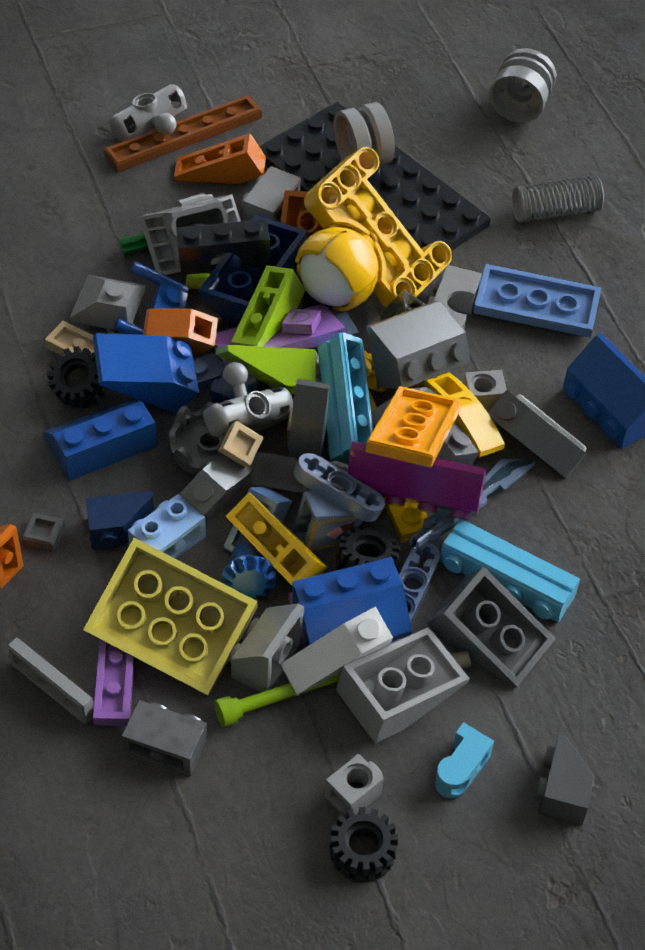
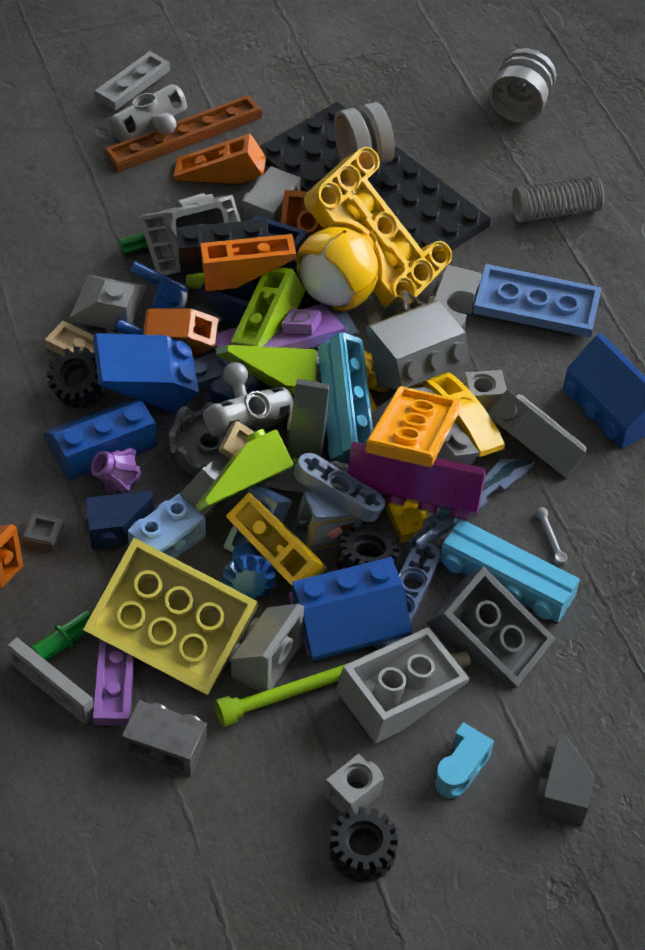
white slope [280,606,393,696] -> none
none -> green axle [30,611,91,661]
none -> medium lavender rock [91,448,141,495]
none -> light grey plate [95,51,170,111]
none -> lime slope [196,429,294,512]
none -> orange slope [201,234,296,291]
none -> light grey hinge [536,507,568,566]

